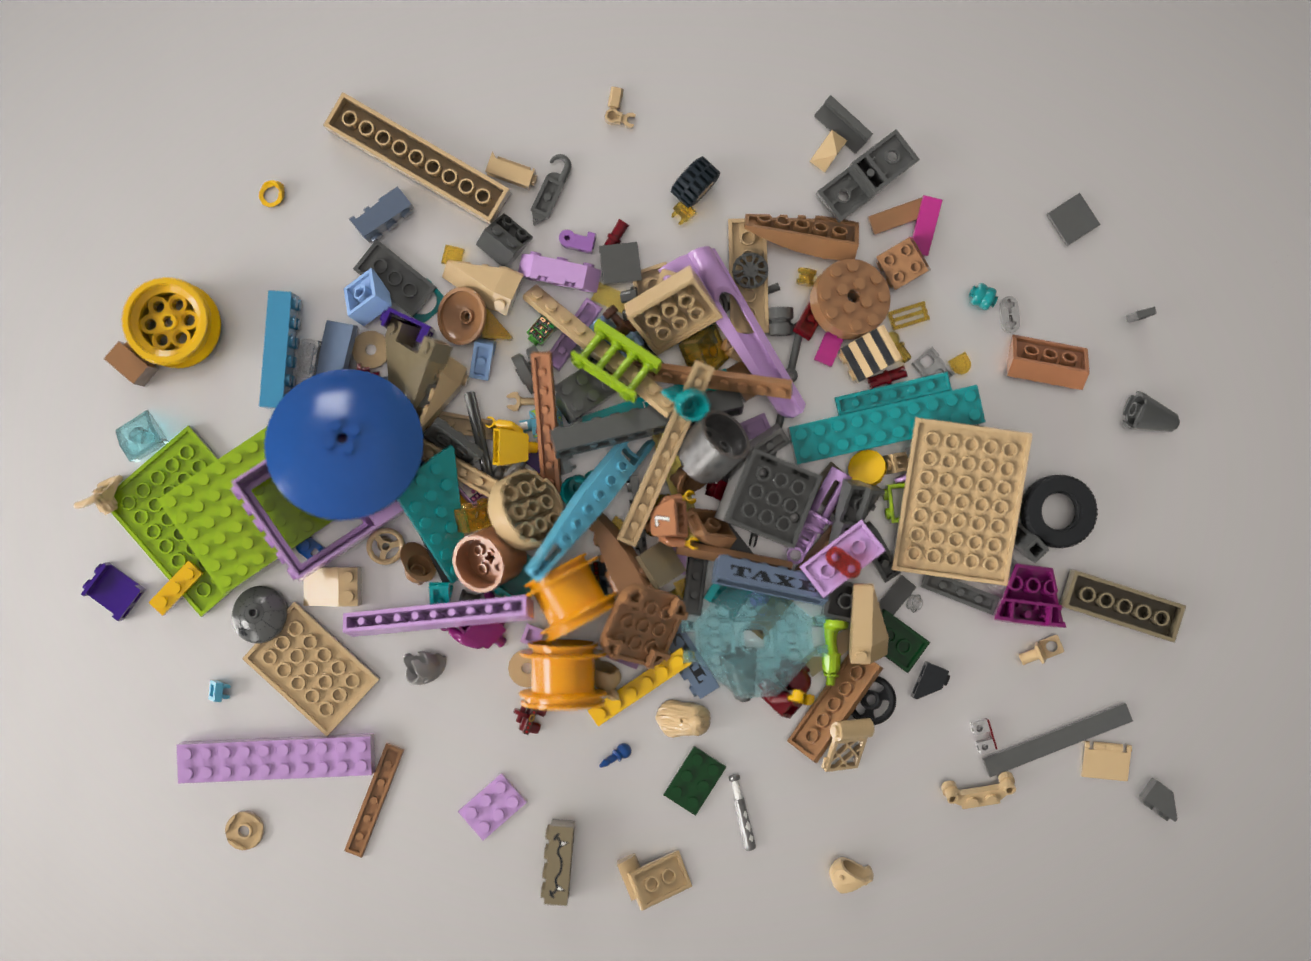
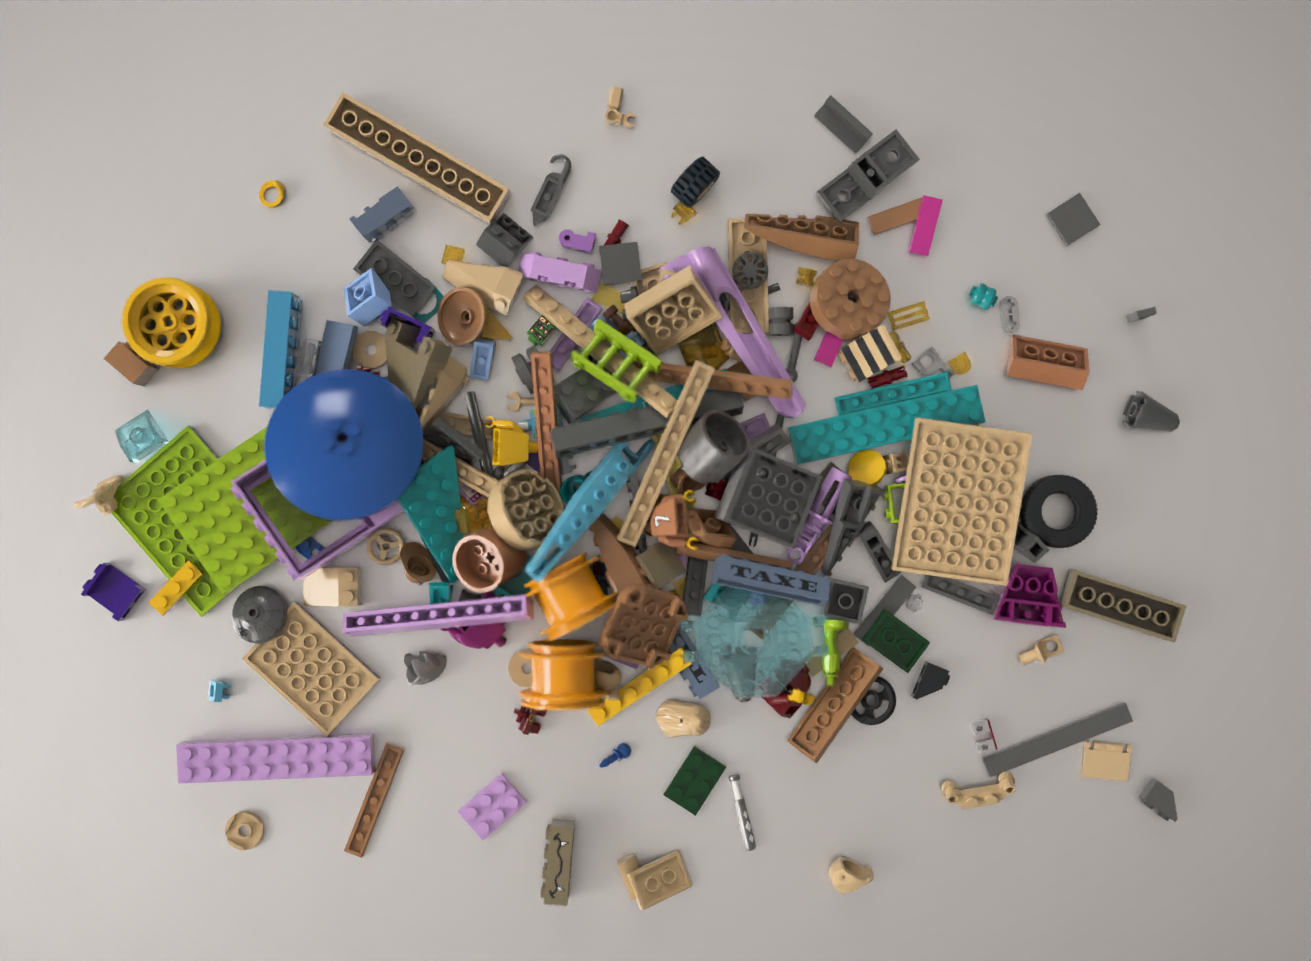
tan window [485,151,538,190] -> none
lavender tile [520,623,544,645] -> none
teal hair [661,388,711,421] -> none
lavender plate [800,520,886,598] -> none
tan slope [810,130,847,172] -> none
tan piece [821,718,874,772] -> none
clear red plate [826,547,861,579] -> none
tan wedge [848,583,889,664] -> none
medium nougat brick [876,237,931,290] -> none

